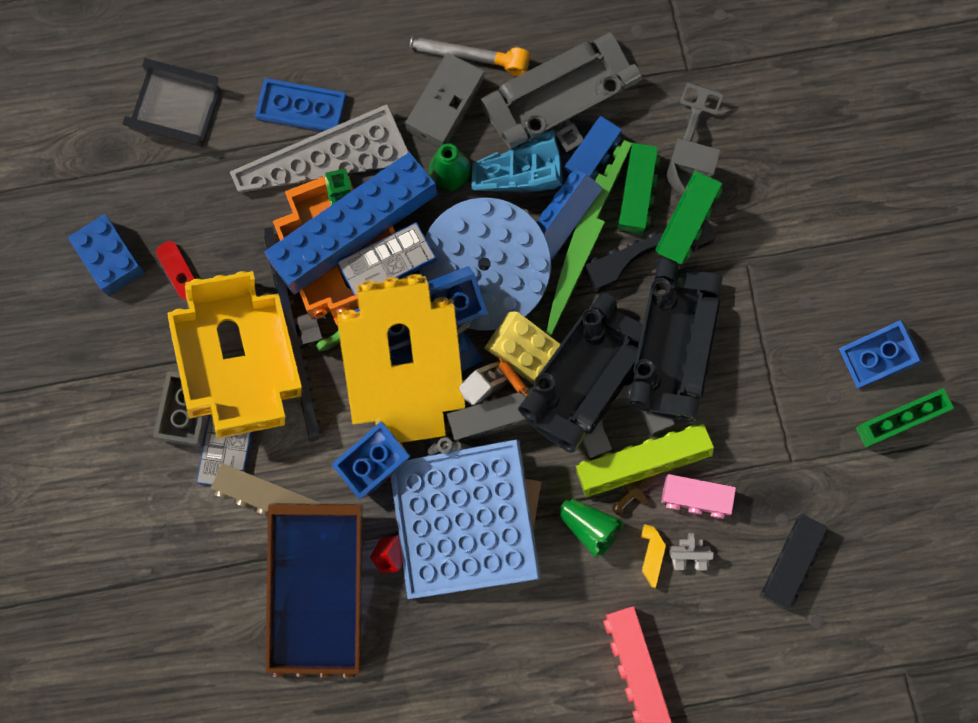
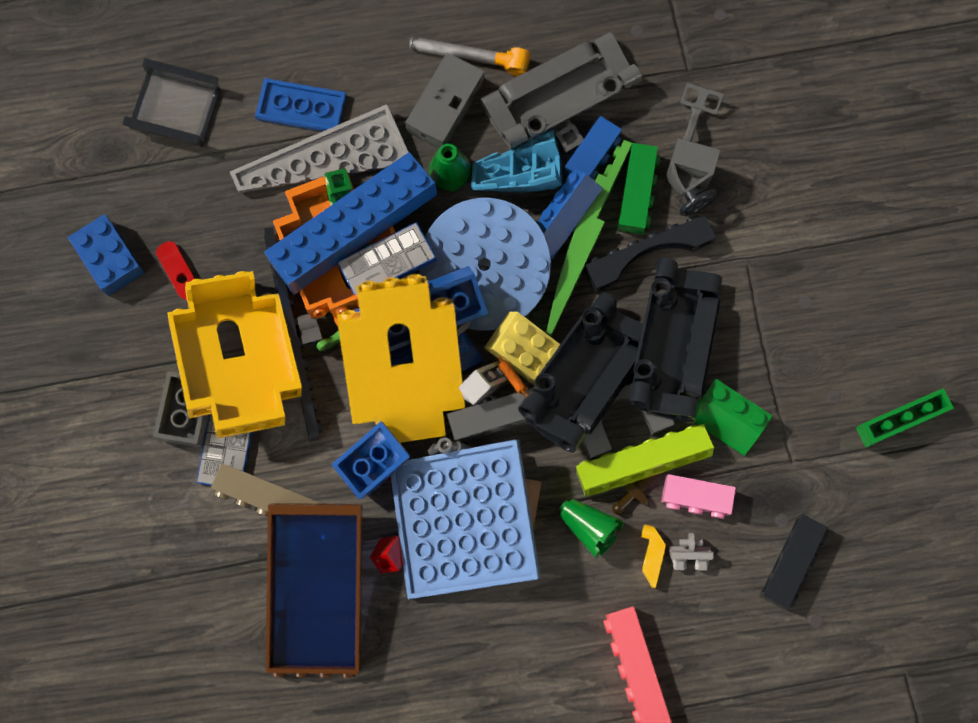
green brick [656,170,723,264] -> none
blue slope [839,320,924,389] -> none
none -> green slope [693,378,772,456]

